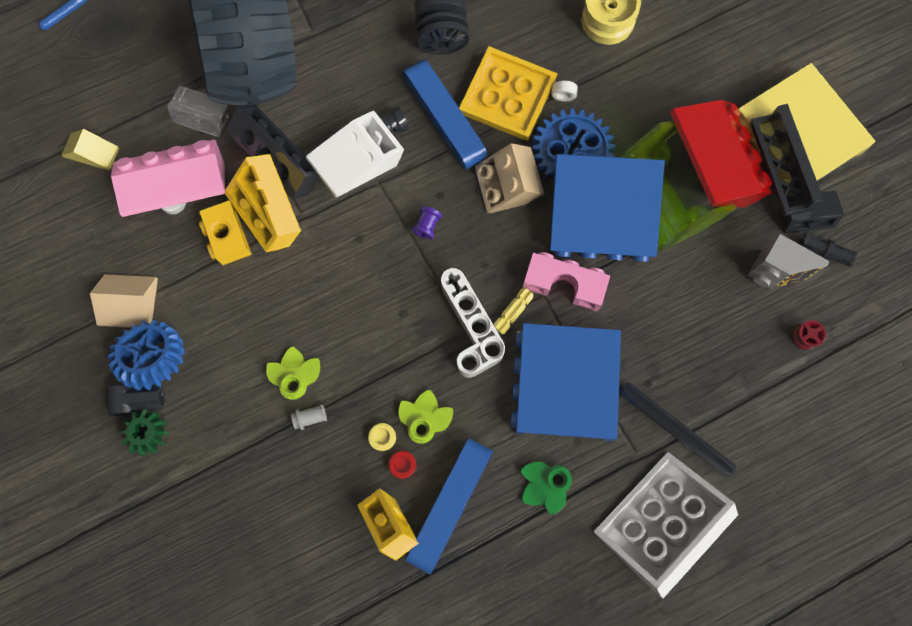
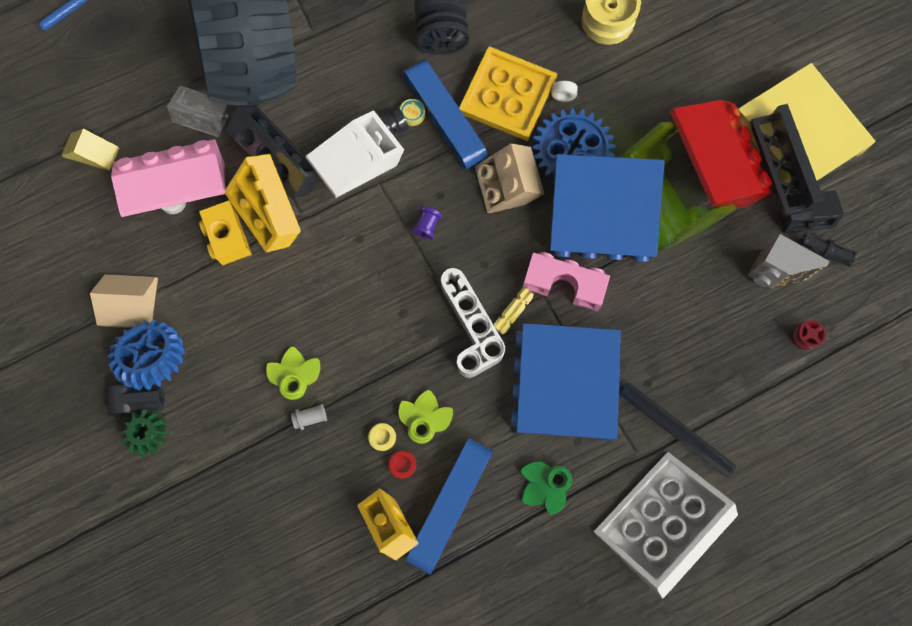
none -> light yellow tile [400,99,425,126]

